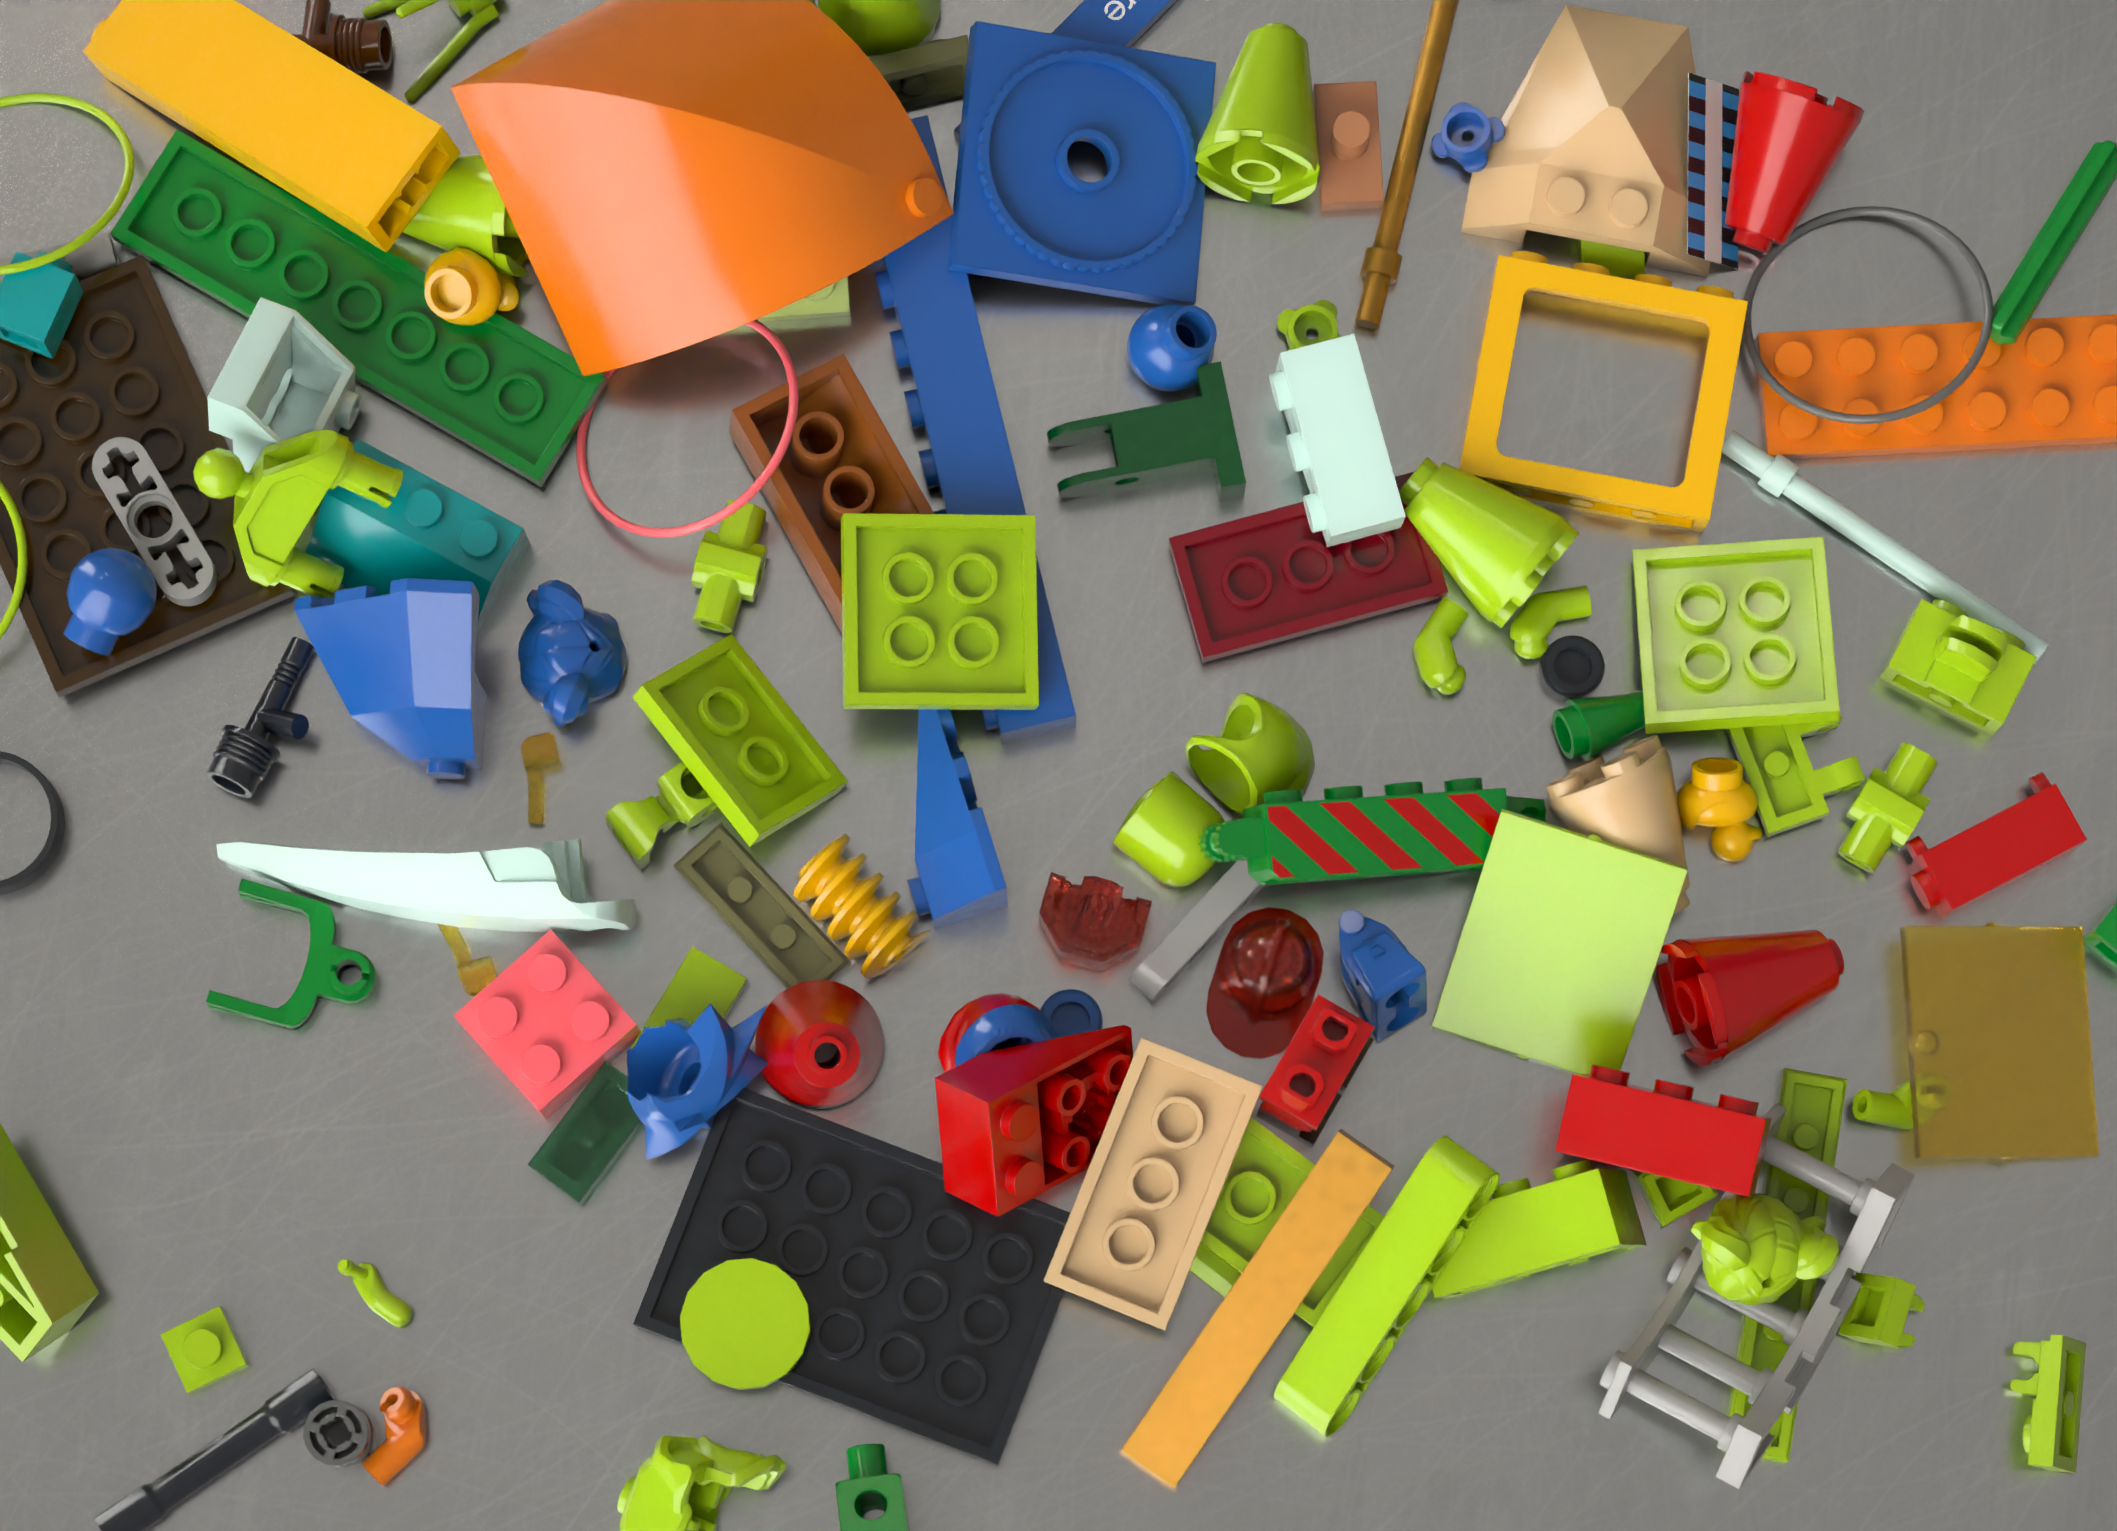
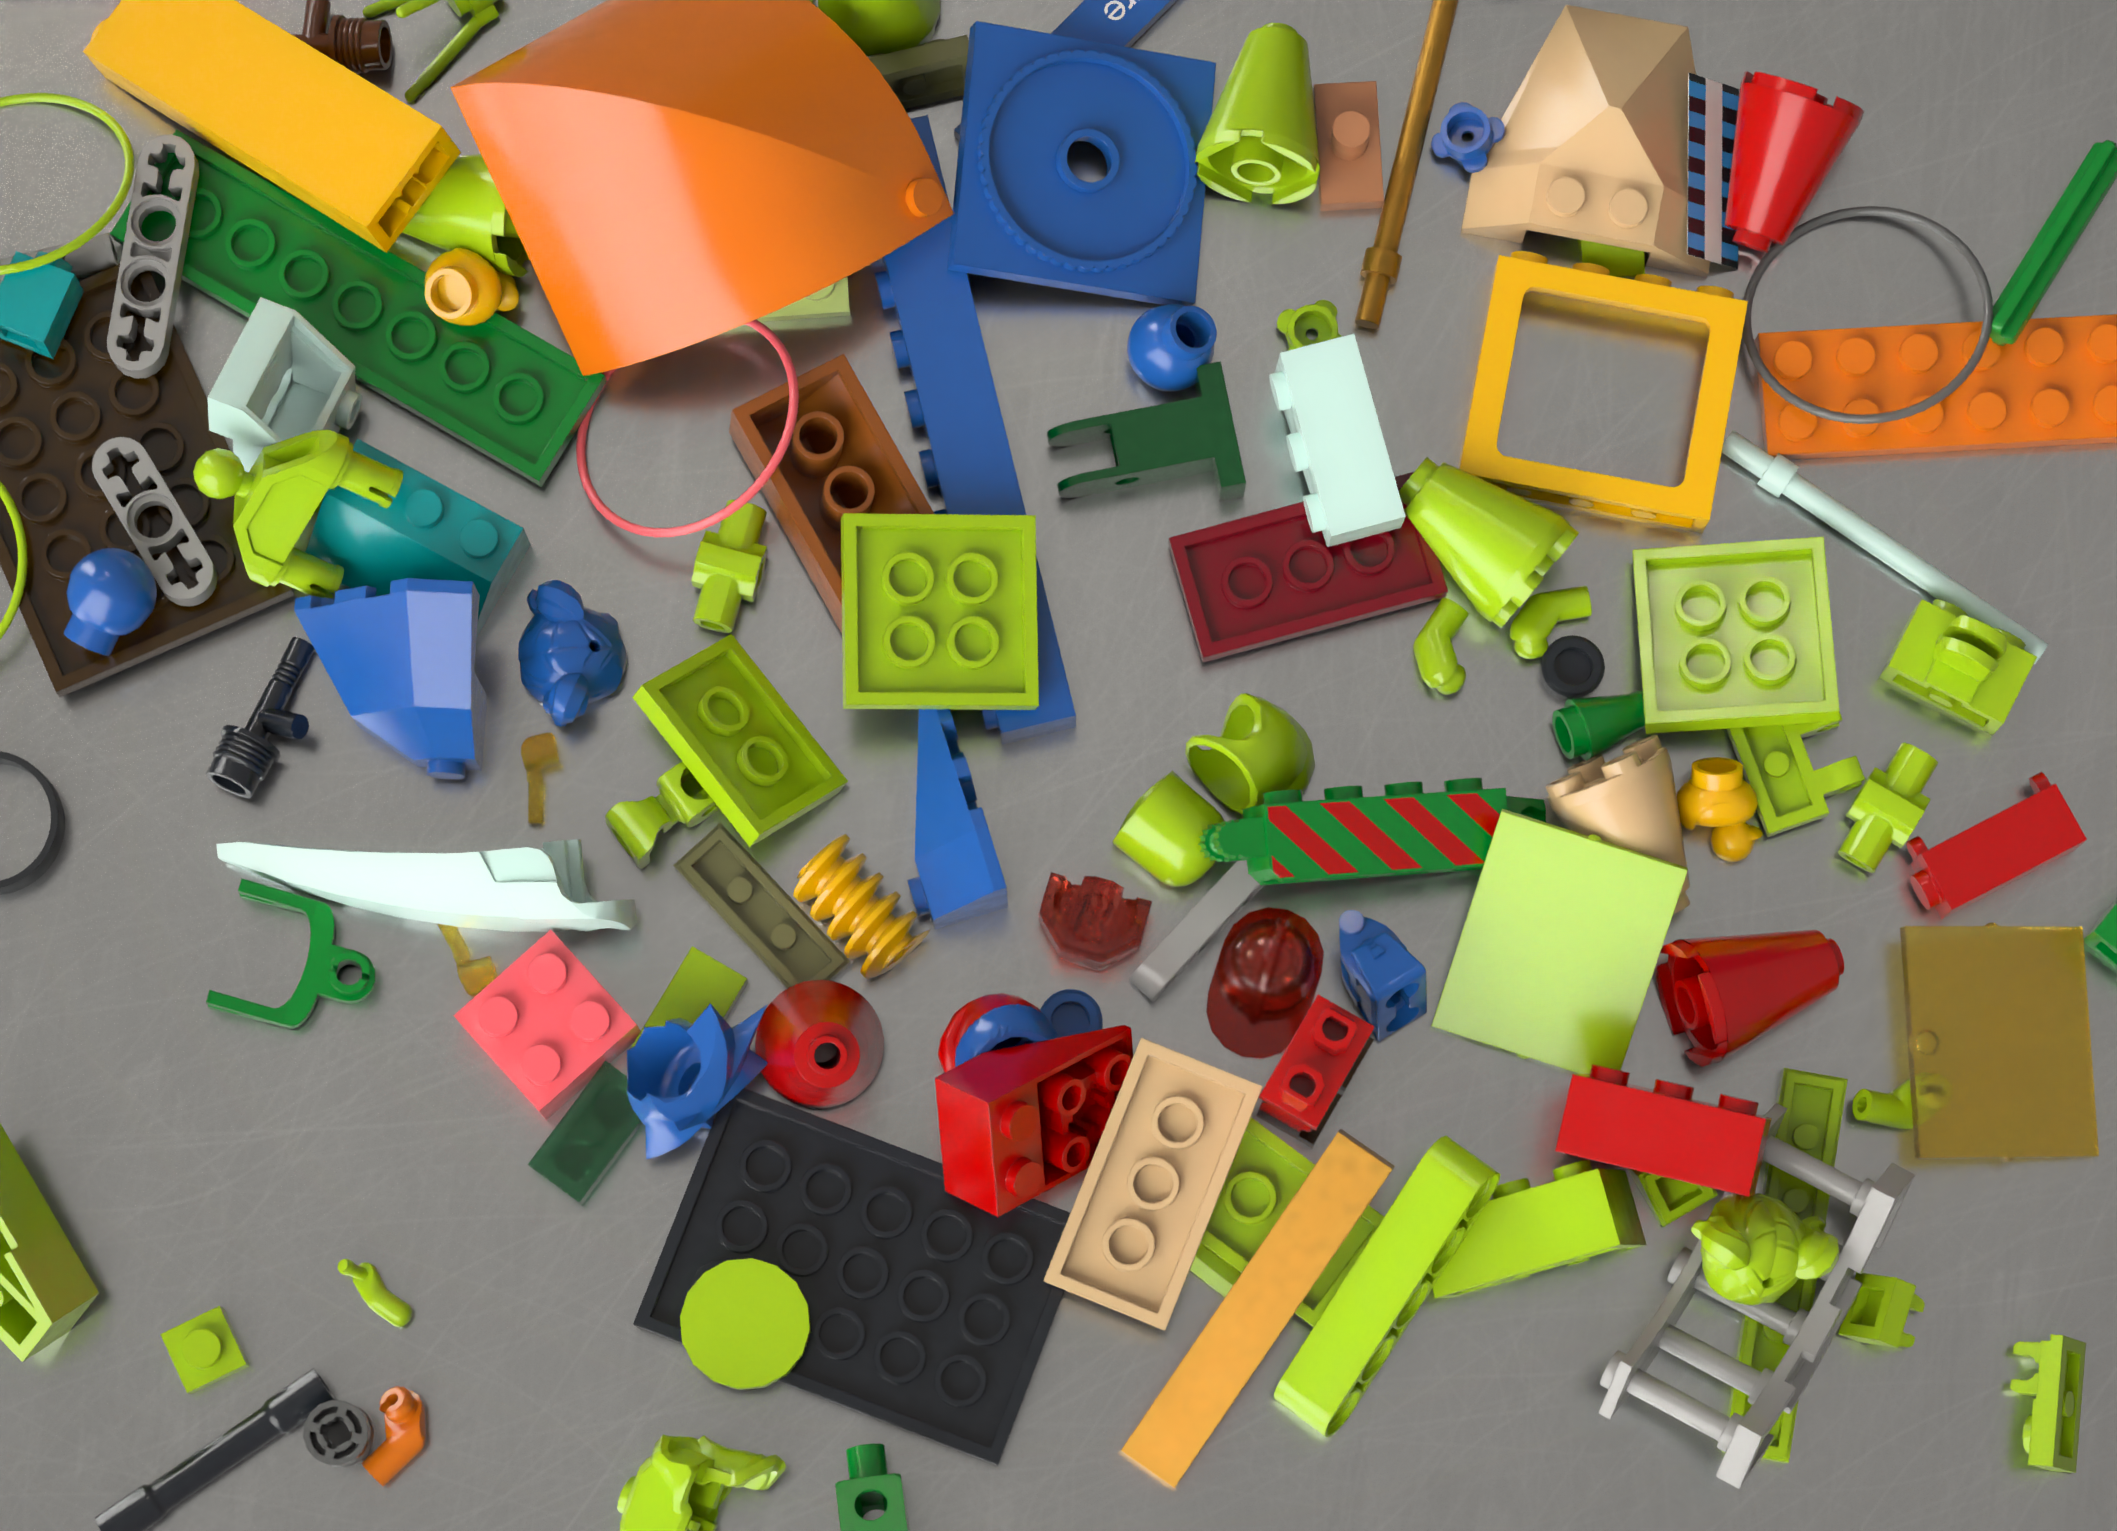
none -> light grey beam [107,134,199,378]

